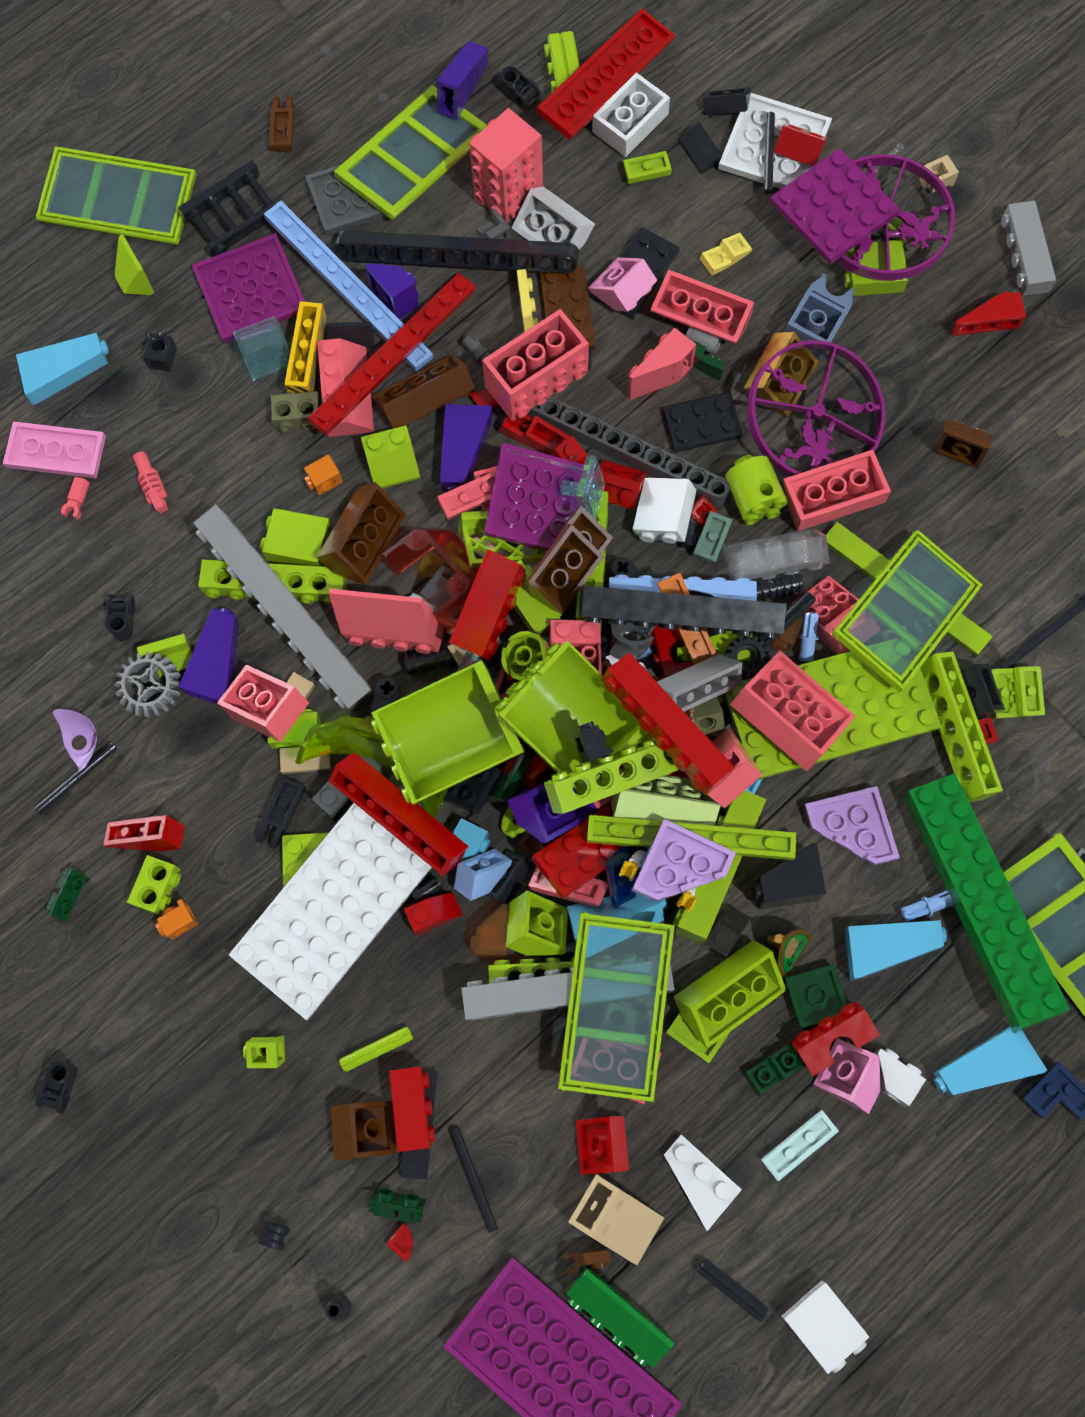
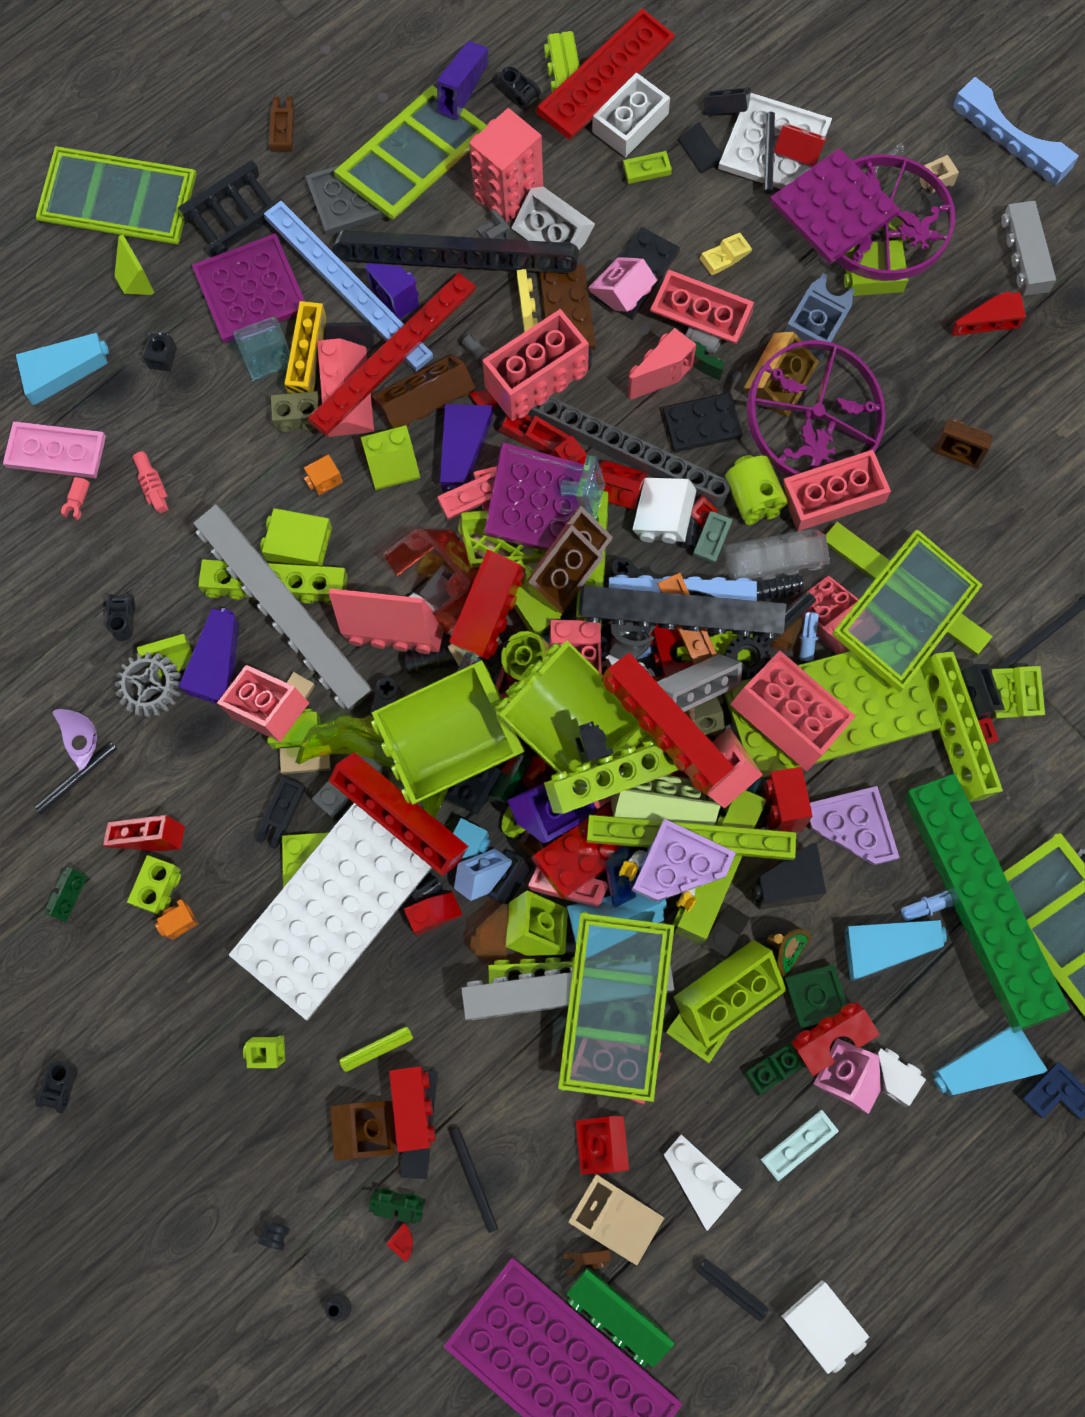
reddish brown slope [317,482,406,585] -> none
none -> red brick [760,766,813,833]
none -> light blue arch [953,77,1079,186]

